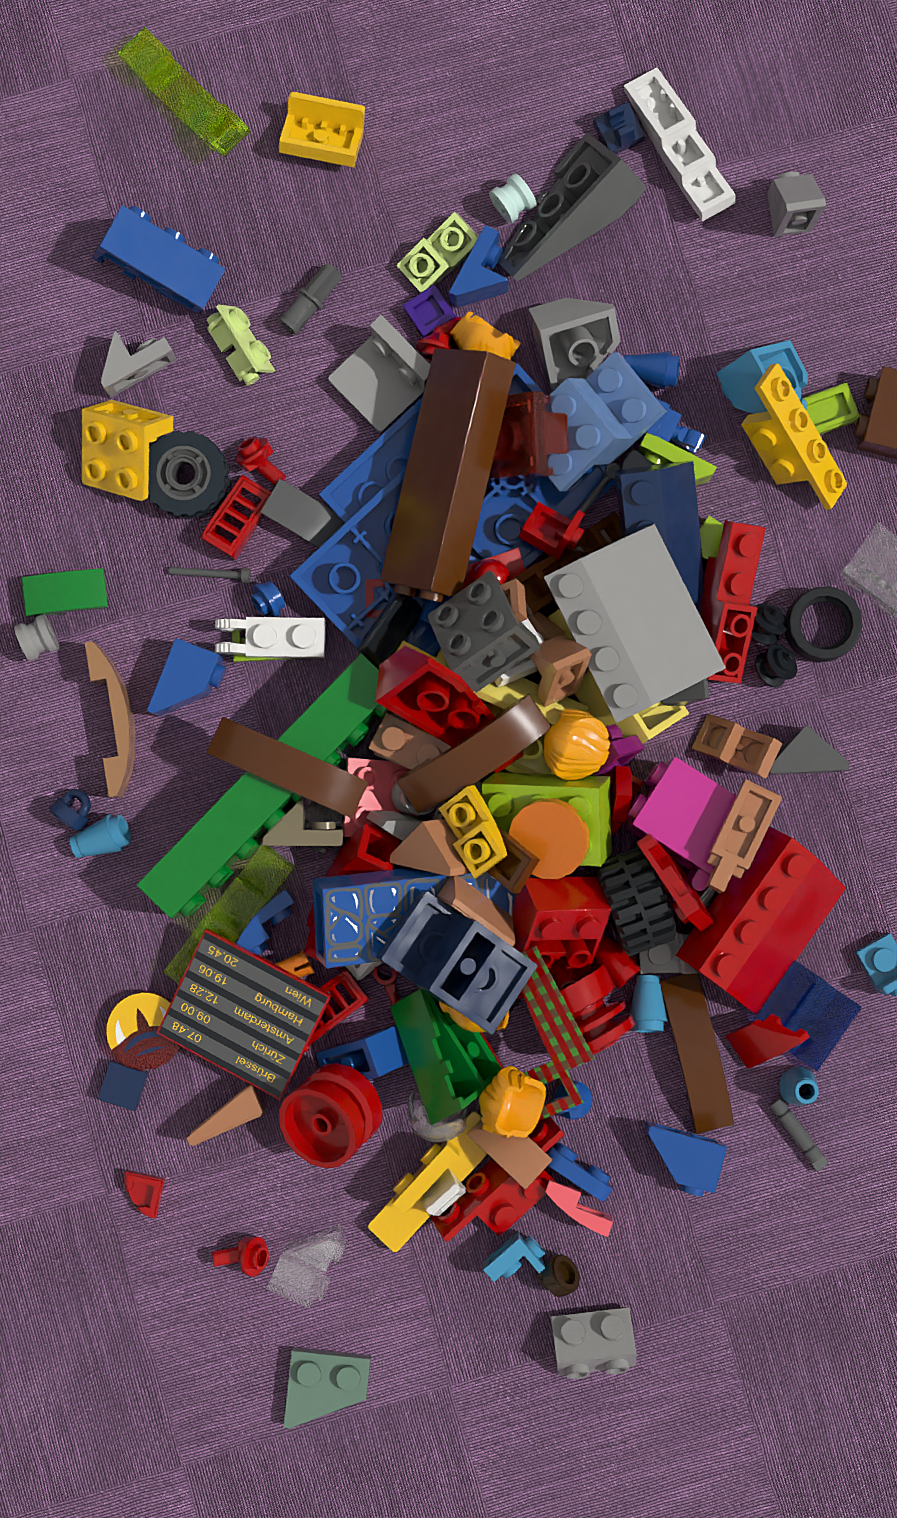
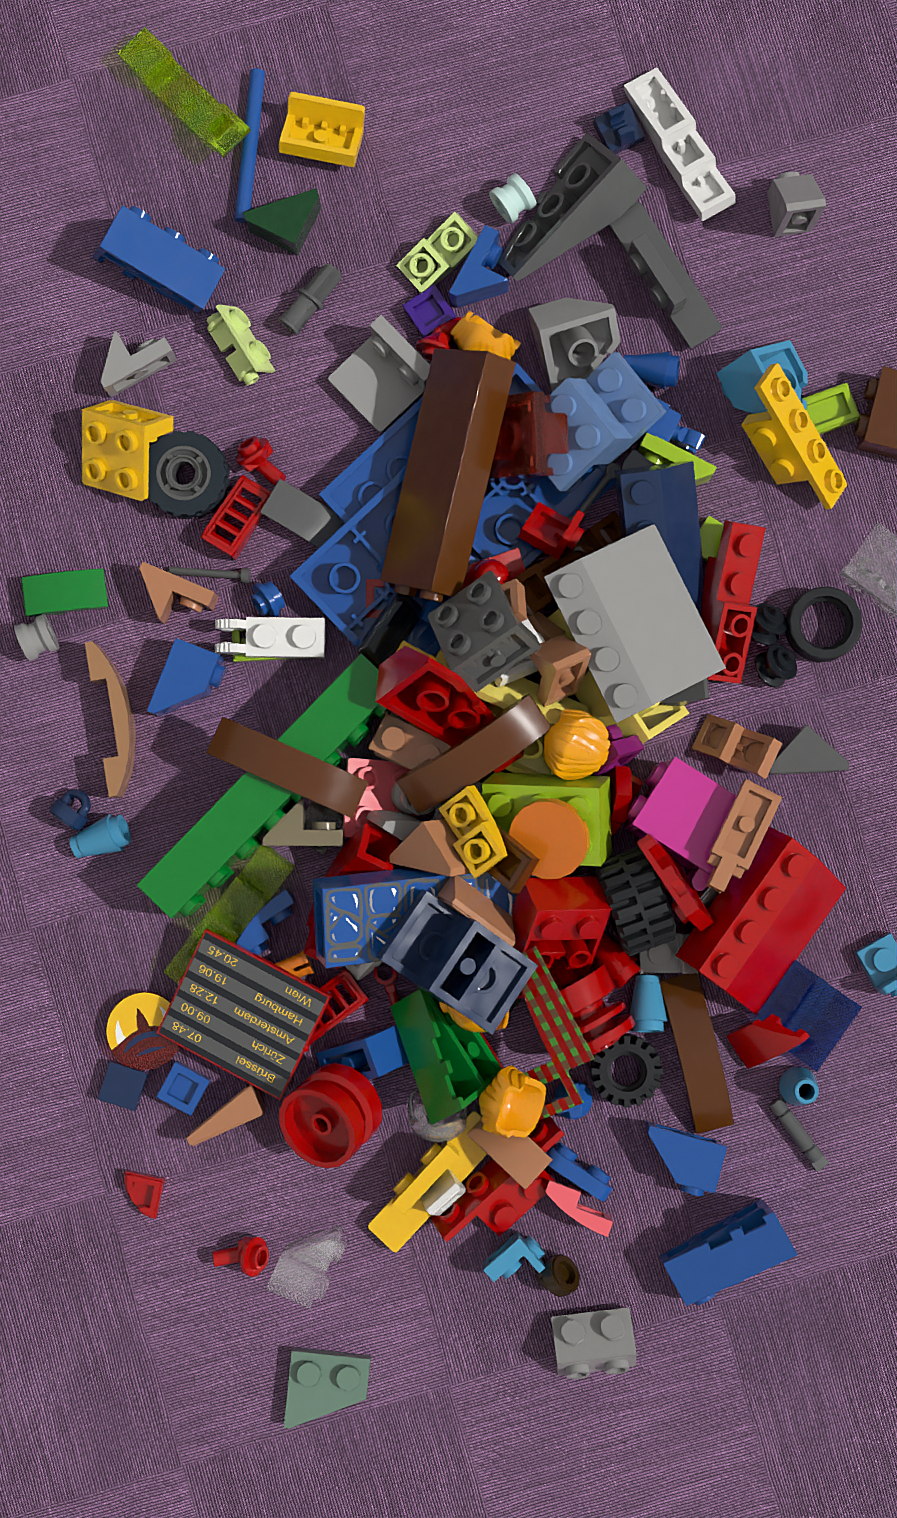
none -> nougat slope [139,561,219,624]
none -> blue plate [156,1061,211,1116]
none -> blue bar [234,68,265,223]
none -> dark green slope [243,188,322,256]
none -> black tyre [589,1033,663,1108]
none -> dark grey bracket [608,202,722,350]
none -> blue wedge [659,1198,798,1306]

